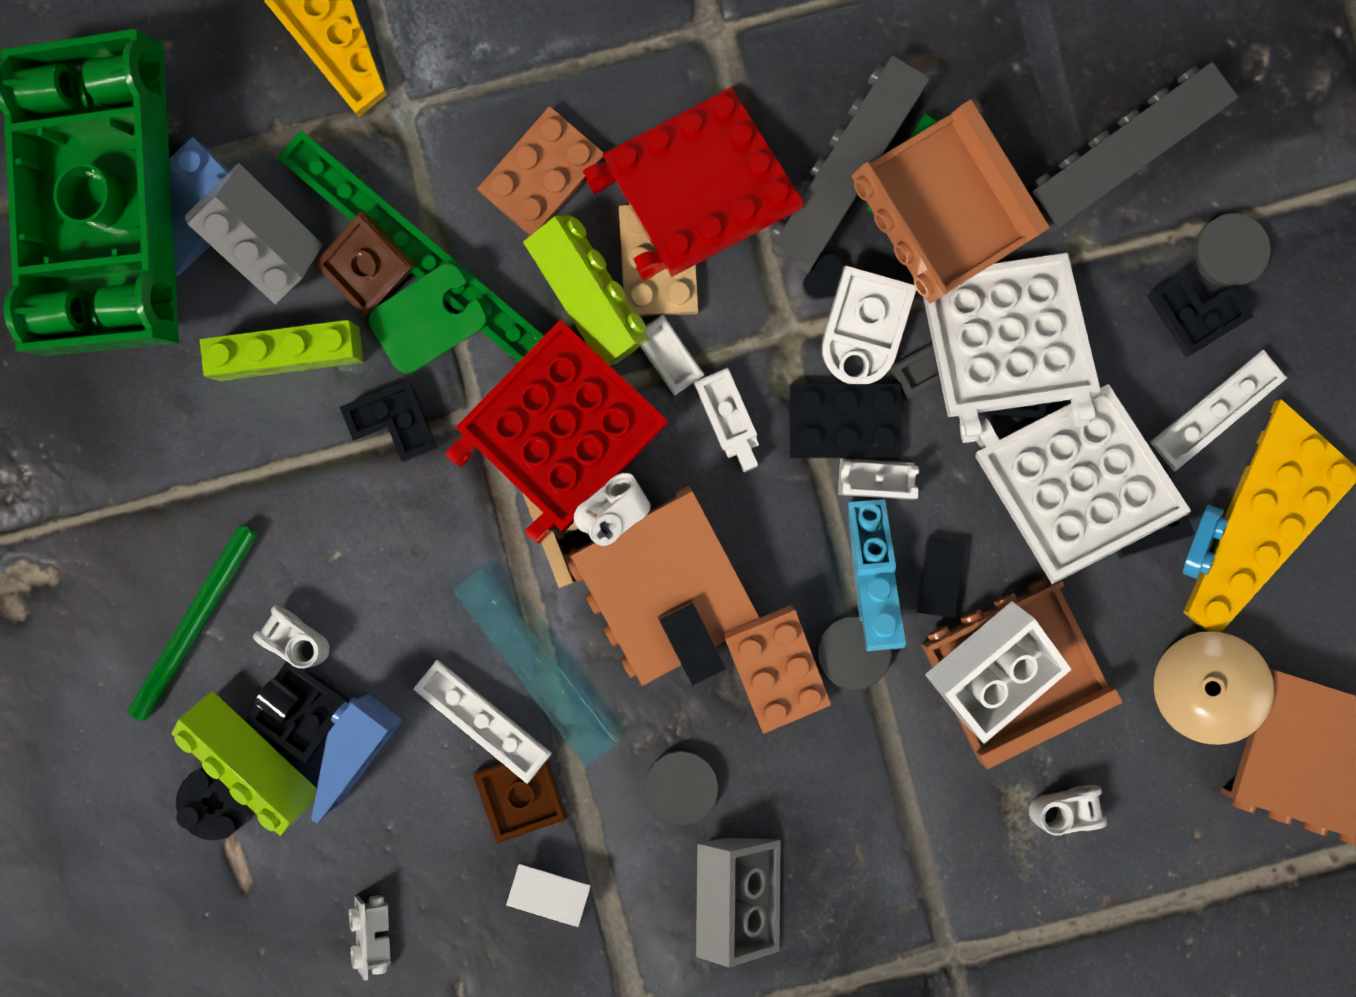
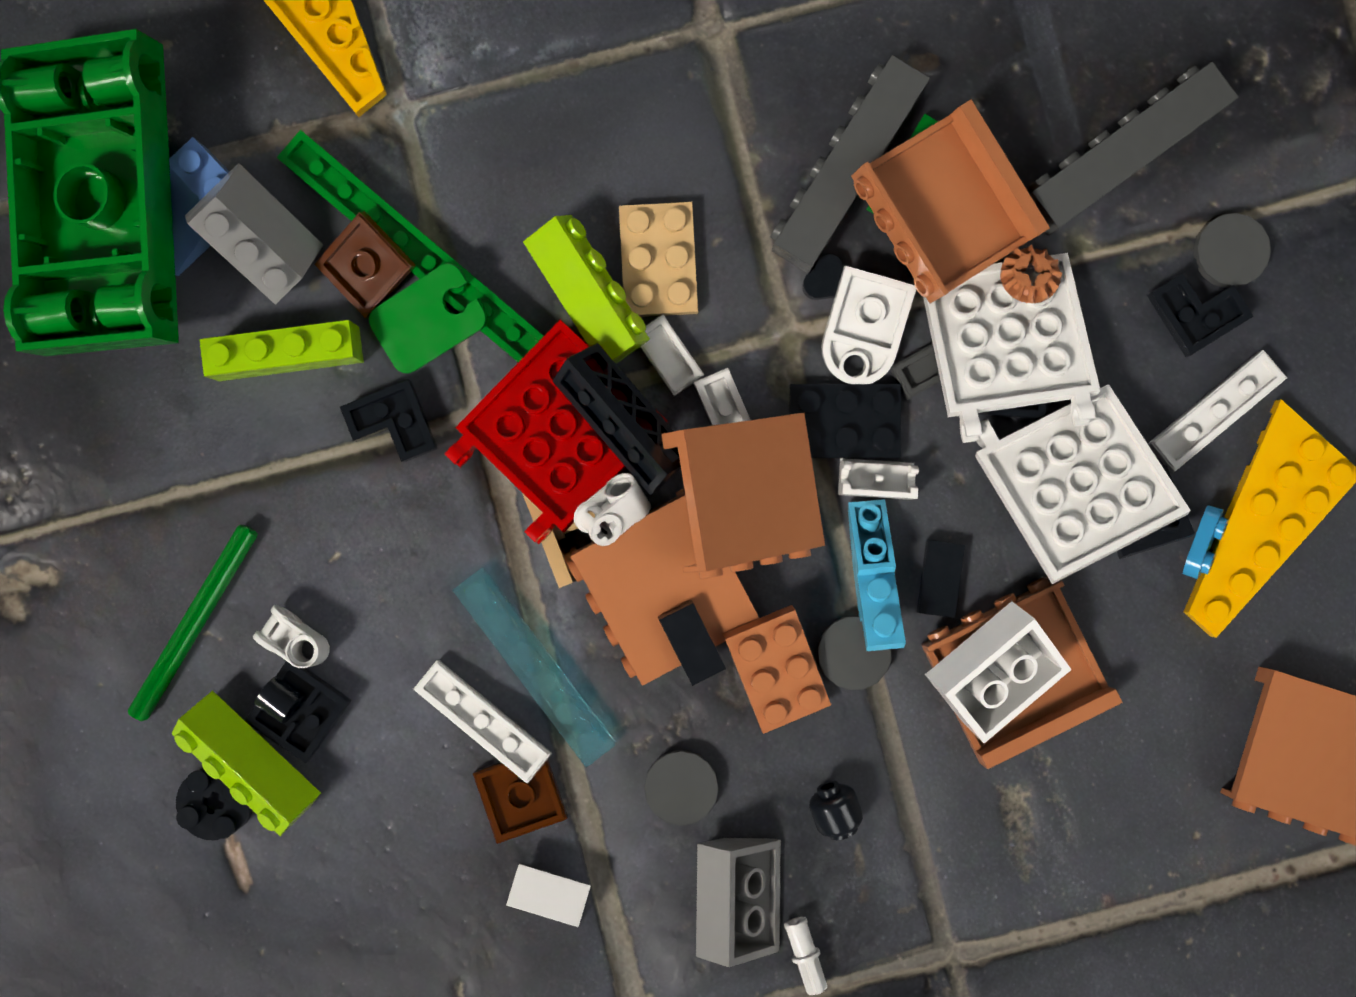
medium blue slope [311,694,403,824] -> none
white hinge [349,895,391,981] -> none
nougat plate [477,106,604,236] -> none
red plate [583,87,803,281] -> none
white piece [1029,785,1108,835] -> none
tan dish [1154,631,1274,745] -> none
none -> black fence [553,343,681,495]
none -> nougat panel [661,413,825,579]
none -> white axle [784,917,827,995]
none -> black head [809,781,863,840]
none -> nougat gear [1000,245,1062,303]

